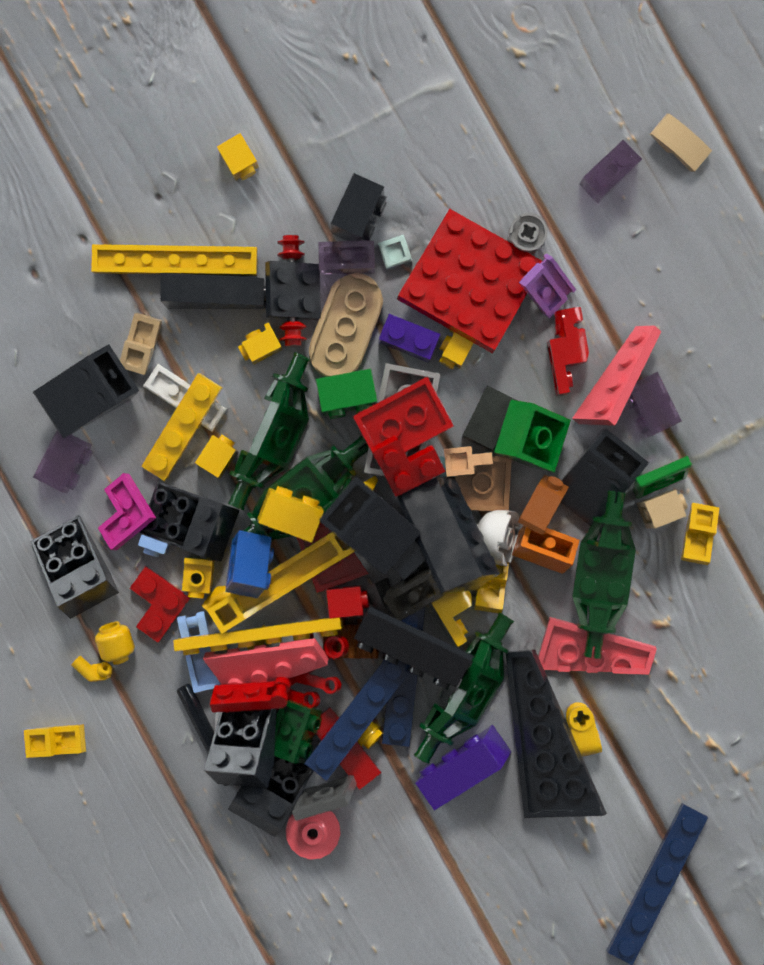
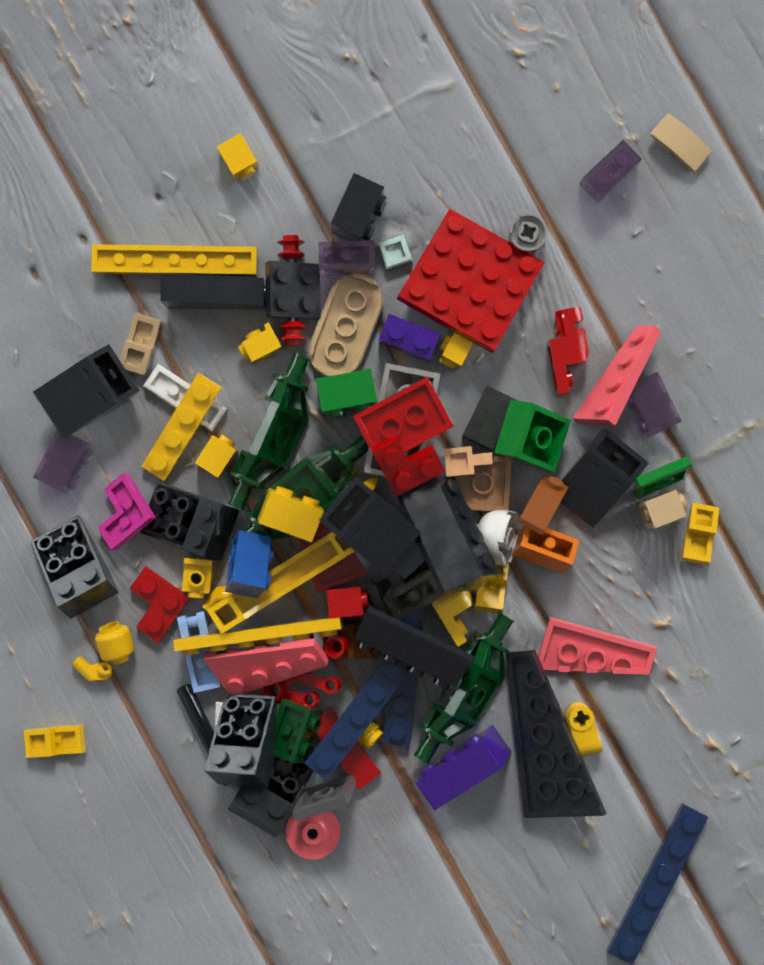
light blue plate [138,535,171,558] -> none
red plate [210,677,291,713] -> none
medium lavender plate [519,253,576,319] -> none
dark green plate [572,490,636,659] -> none

